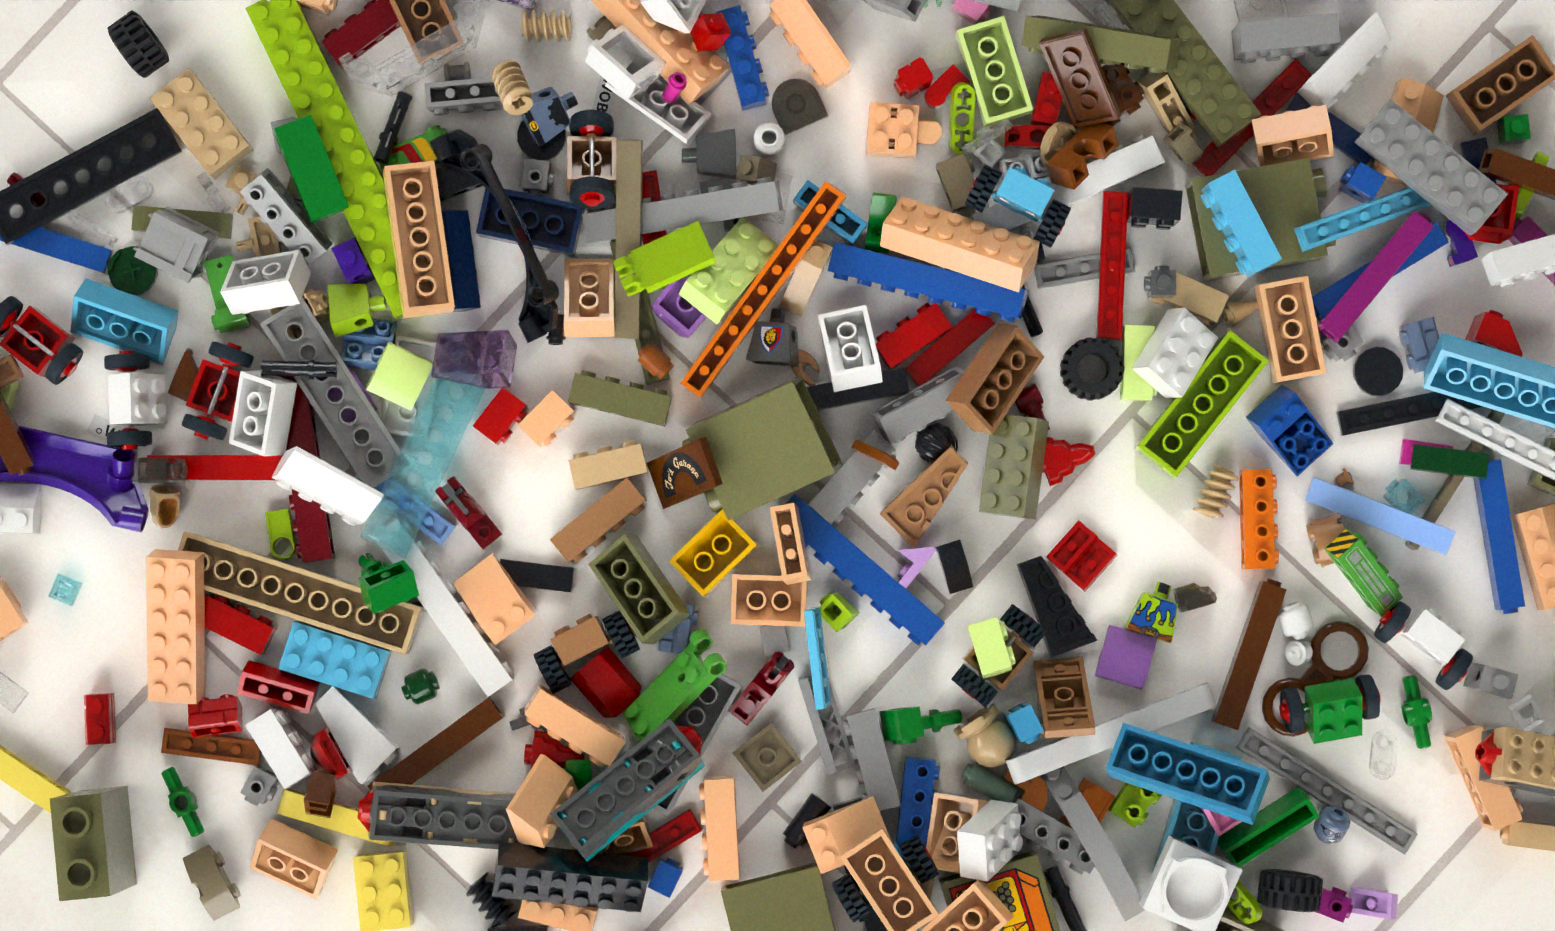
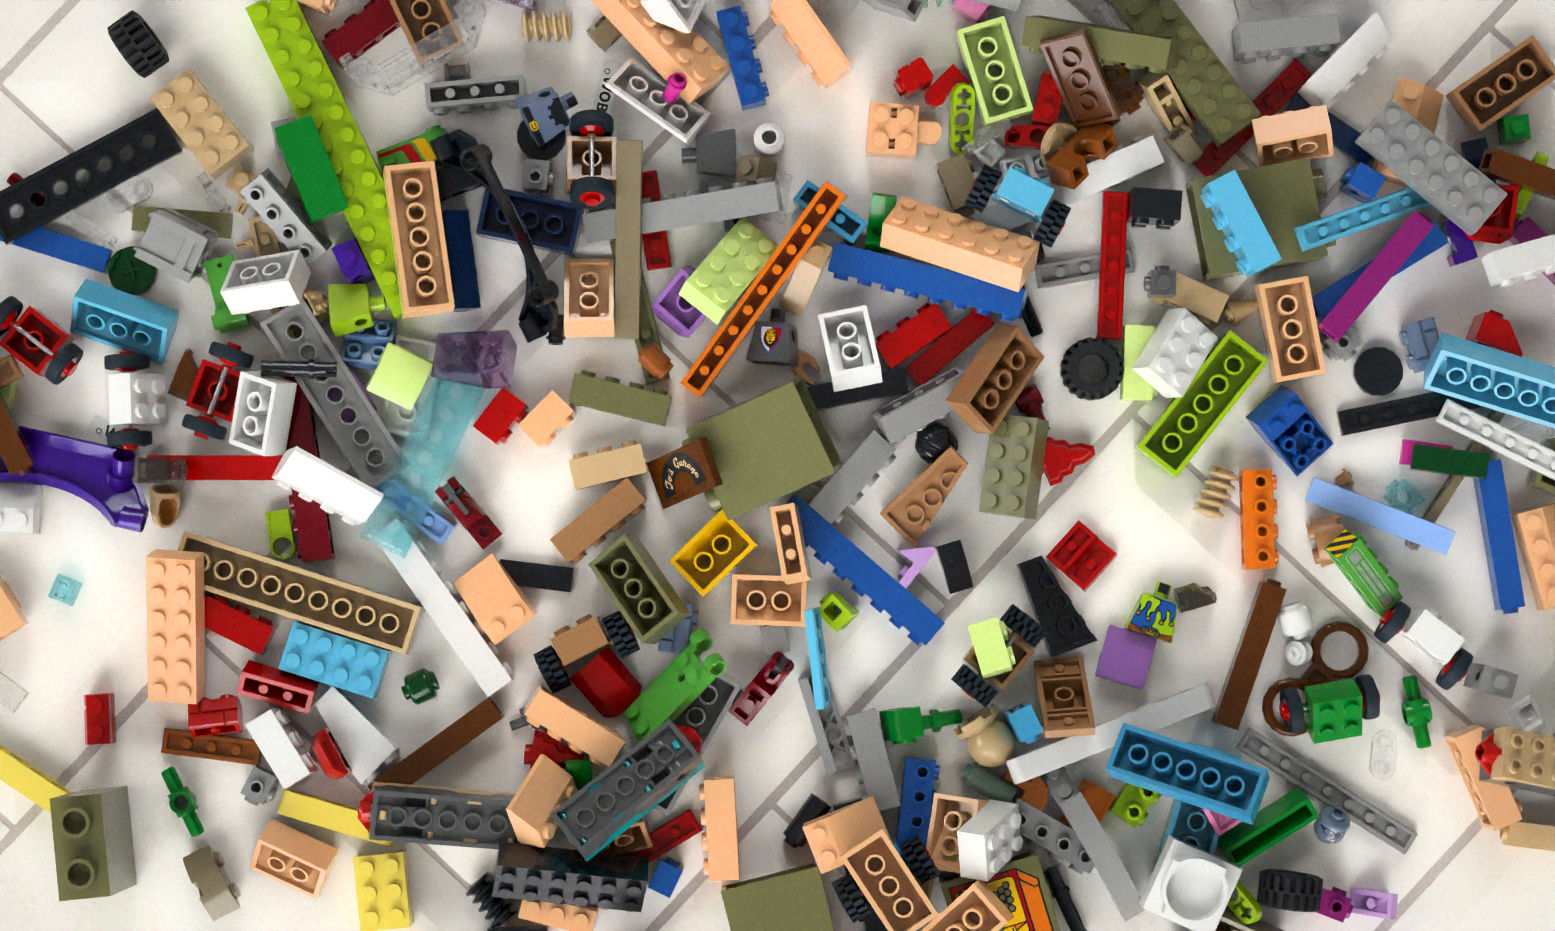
reddish brown window [304,770,337,818] -> none
green brick [358,553,419,614] -> none
black pin [373,91,412,164] -> none
tan piece [492,60,533,115] -> none
white window [585,24,666,100] -> none
lime tile [613,221,717,297] -> none
red brick [690,13,731,52] -> none
dark tan plate [732,722,802,792] -> none
clear smoke tile [771,79,828,136] -> none
dark orange tile [851,440,899,470] -> none

